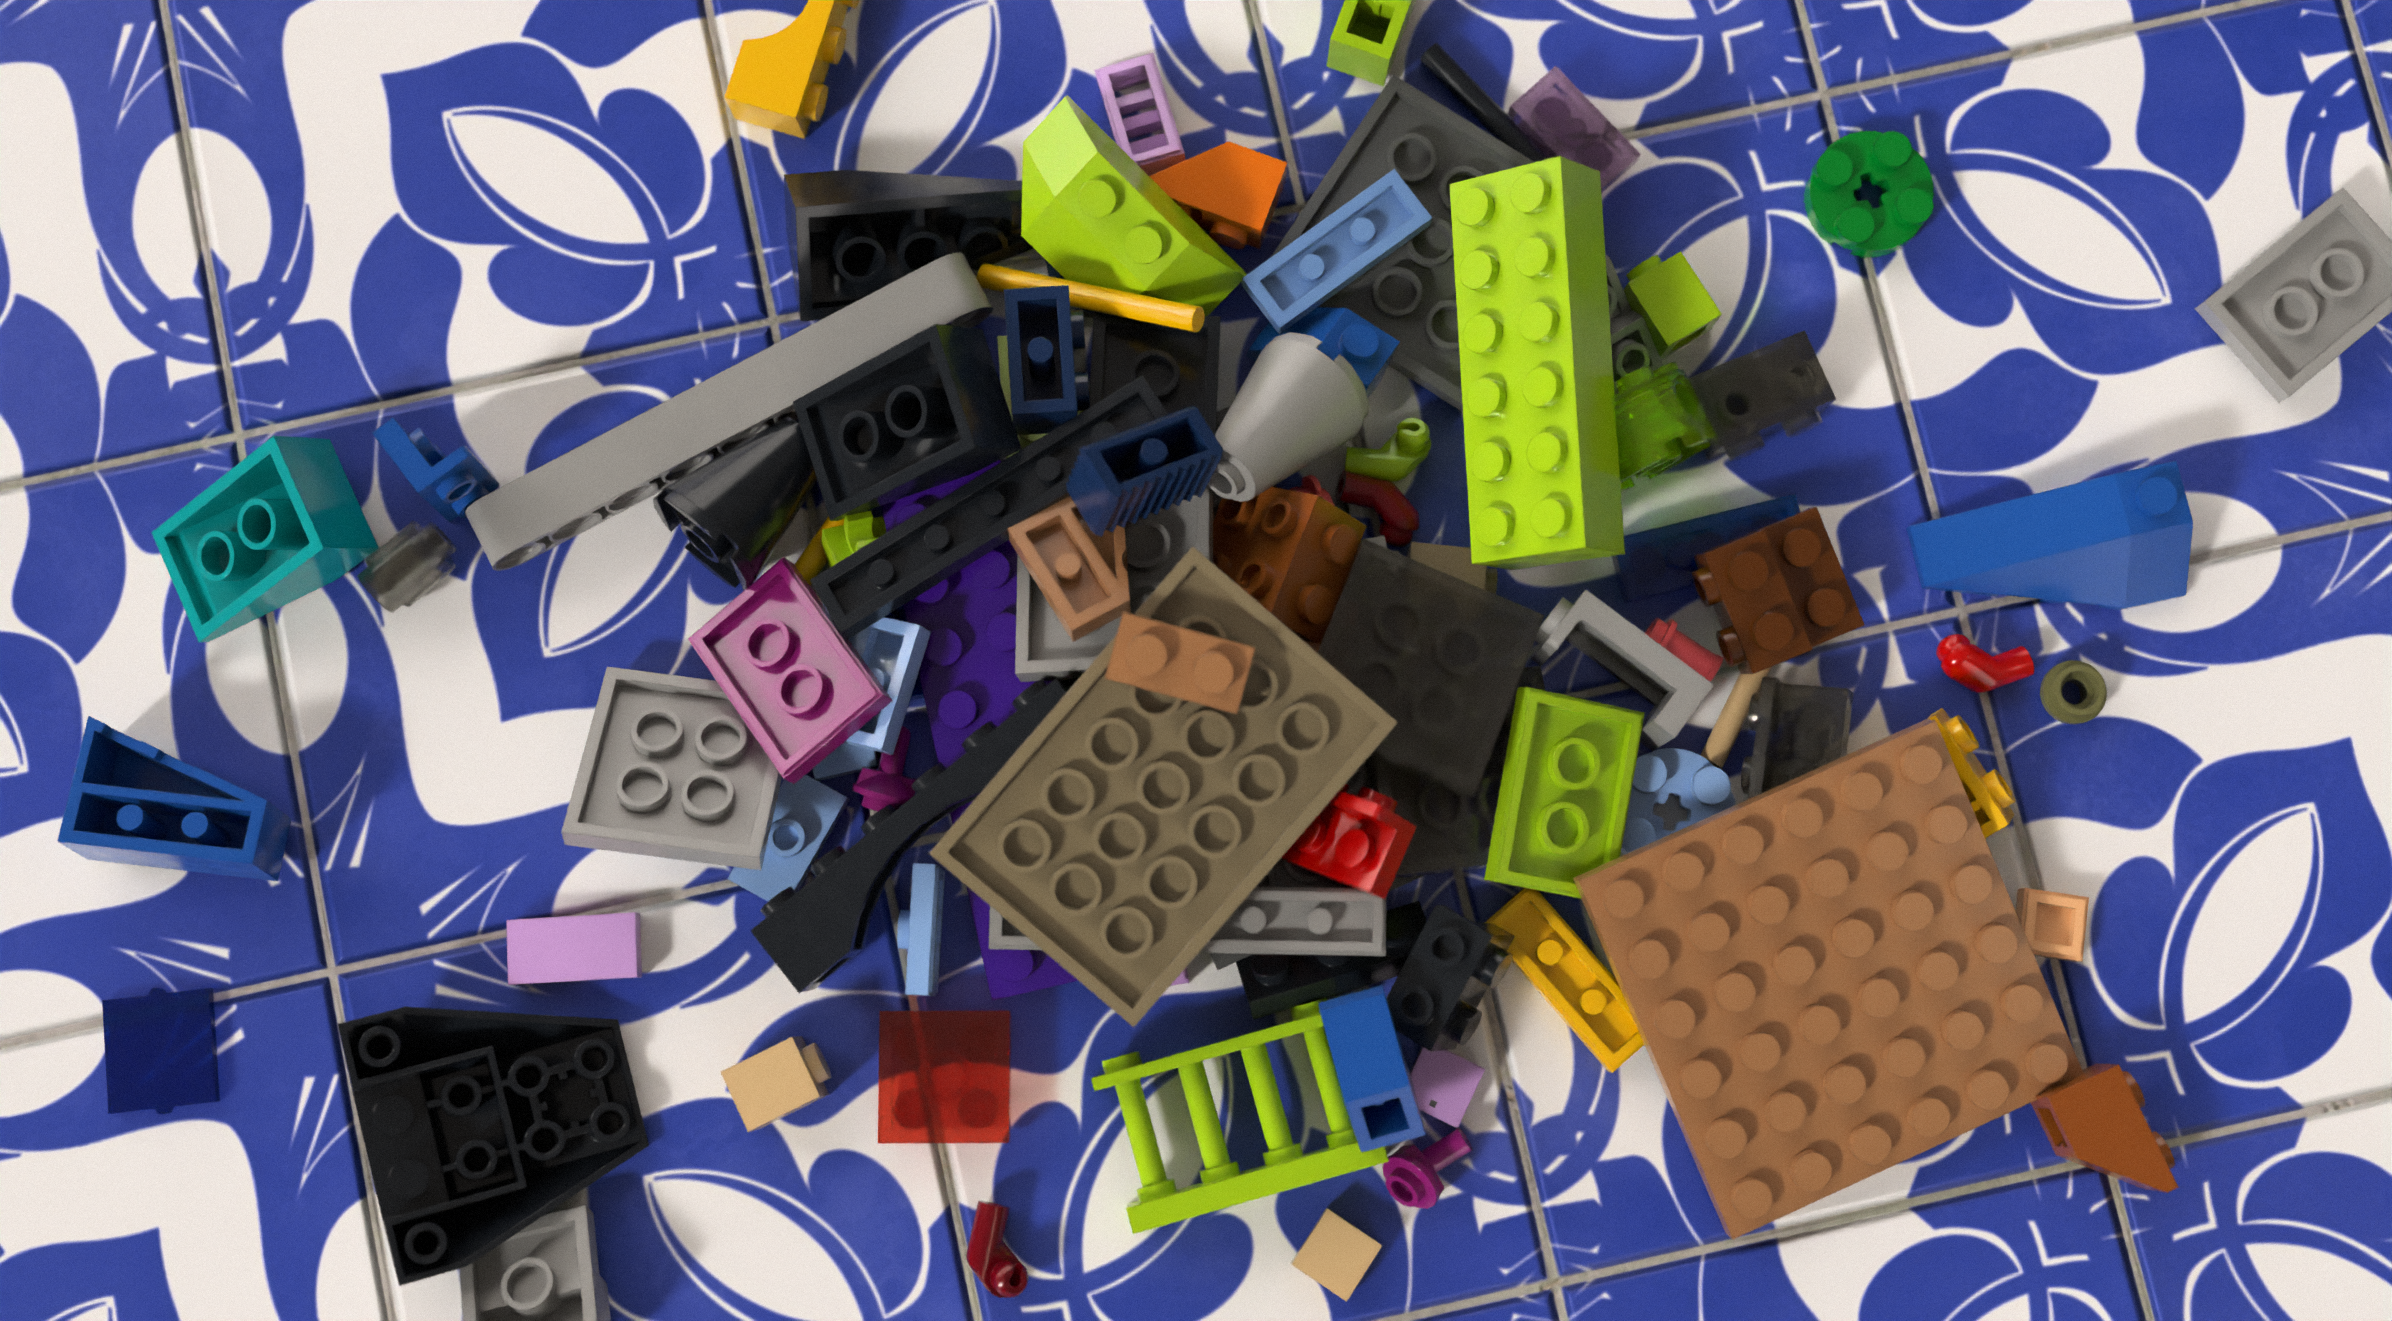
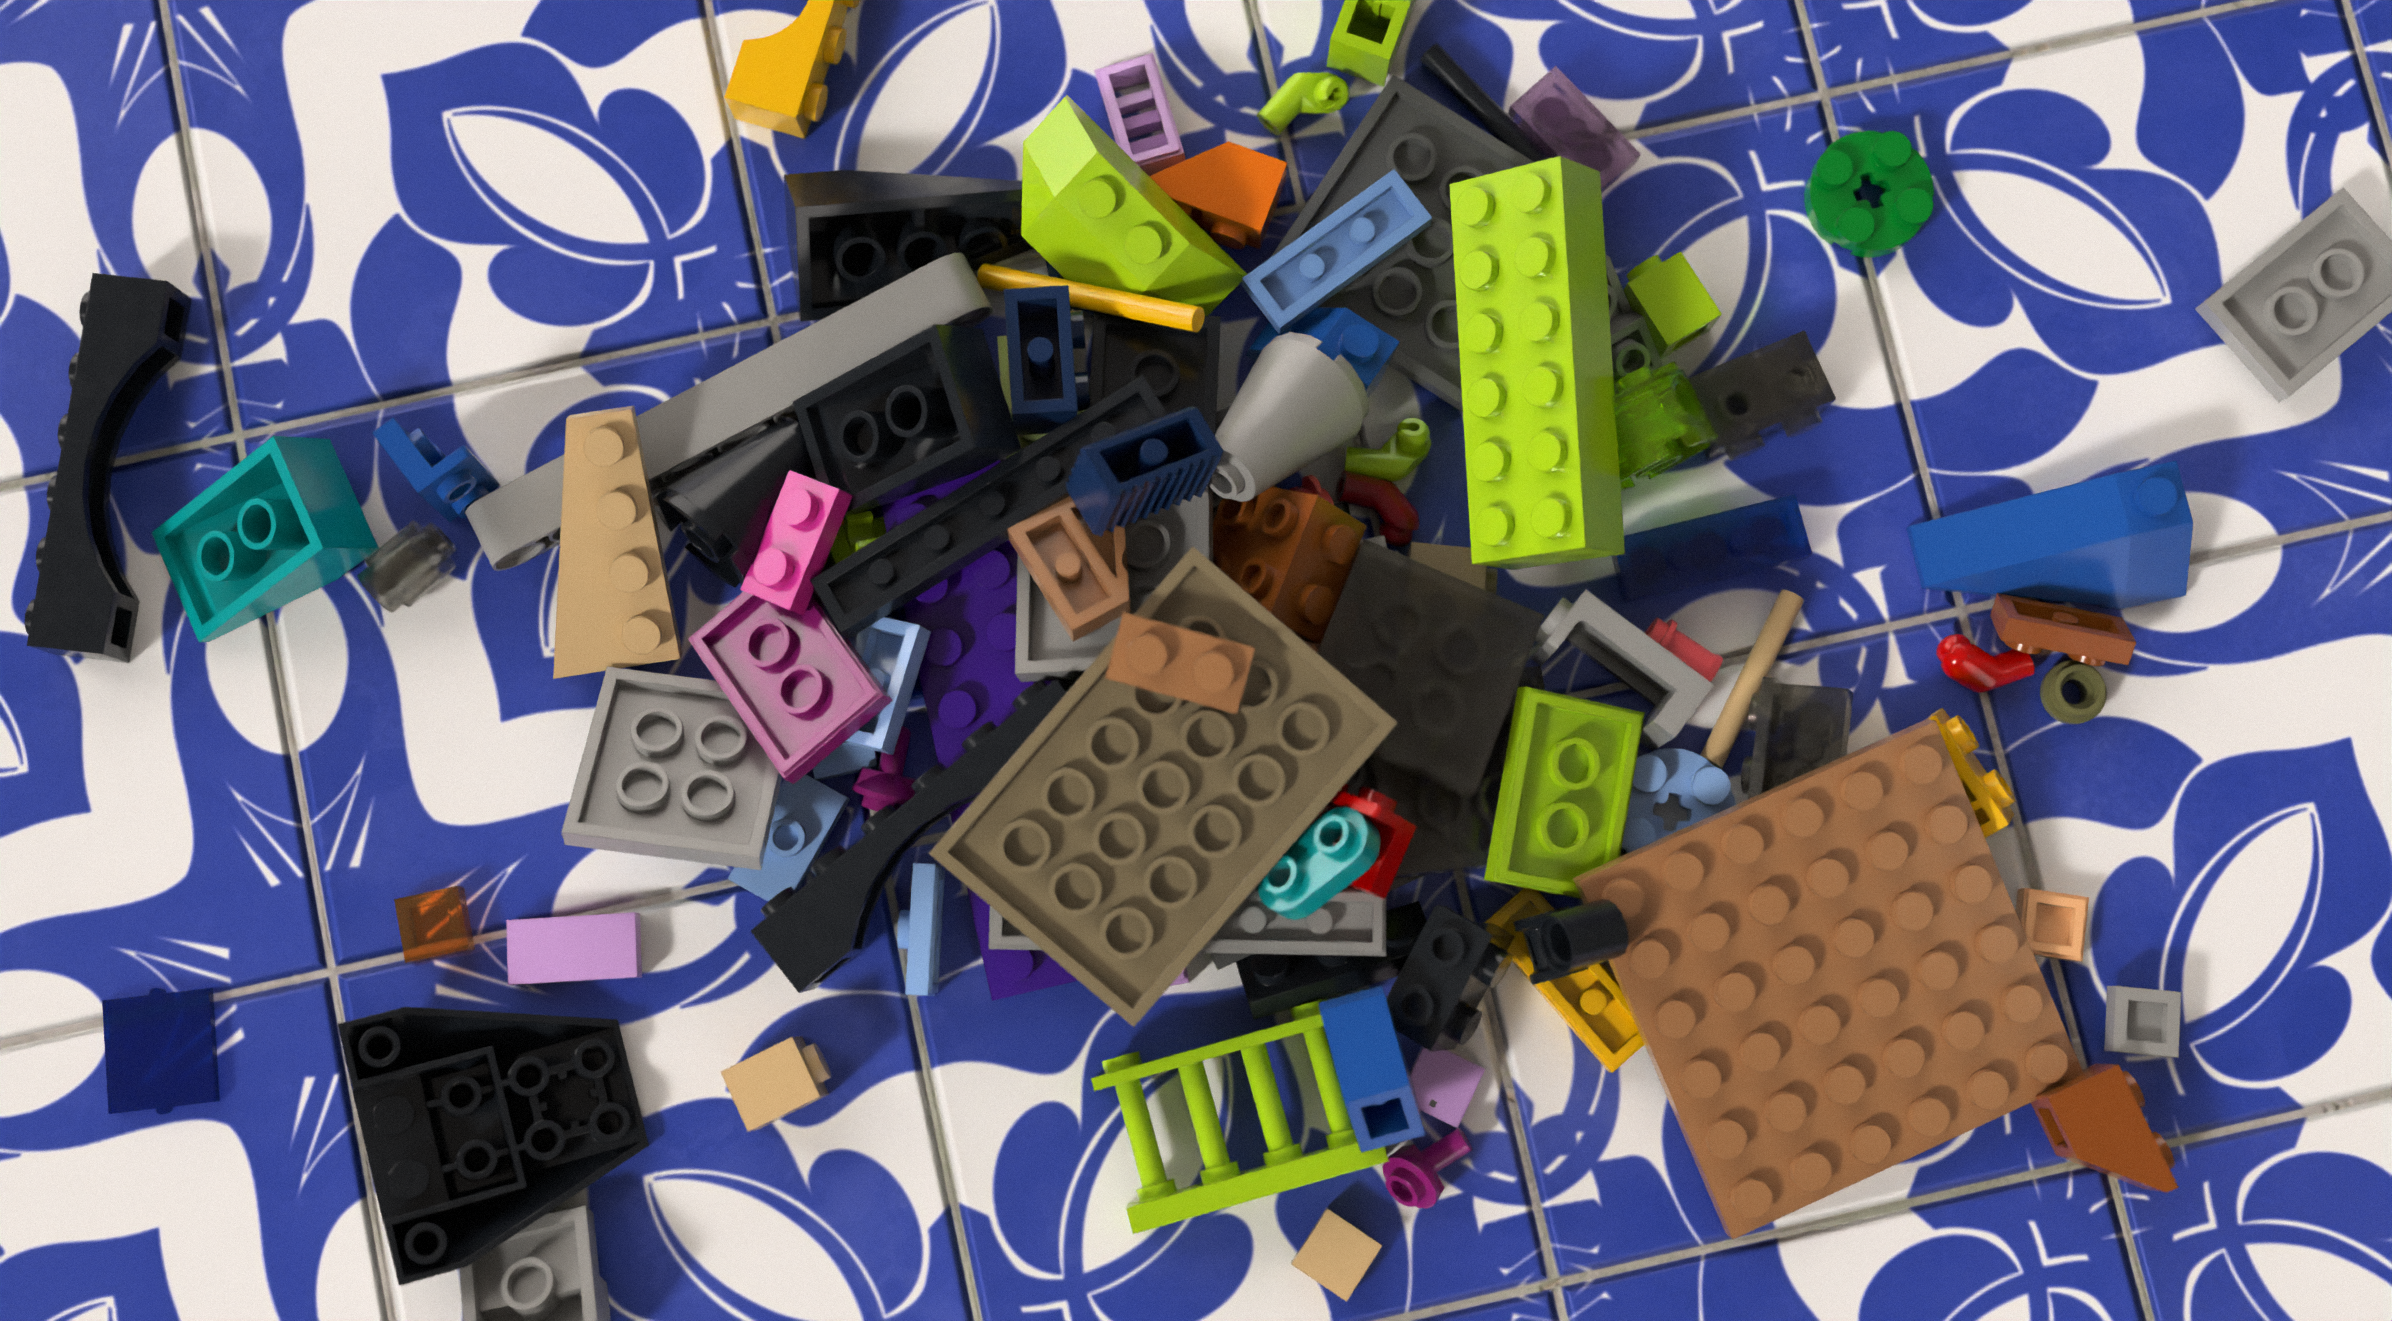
blue wedge [57,716,292,881] -> none
clear red plate [878,1010,1012,1143] -> none
dark red arm [966,1201,1028,1298] -> none
reddish brown plate [1692,507,1865,674] -> none
none -> black arch [25,273,192,663]
none -> clear orange tile [394,886,475,963]
none -> tan wing [553,405,683,679]
none -> plate [740,470,853,616]
none -> lime arm [1257,73,1350,135]
none -> teal plate [1258,807,1381,920]
none -> black piece [1513,899,1629,985]
none -> dark orange plate [1990,593,2136,666]
none -> light grey plate [2104,986,2181,1058]

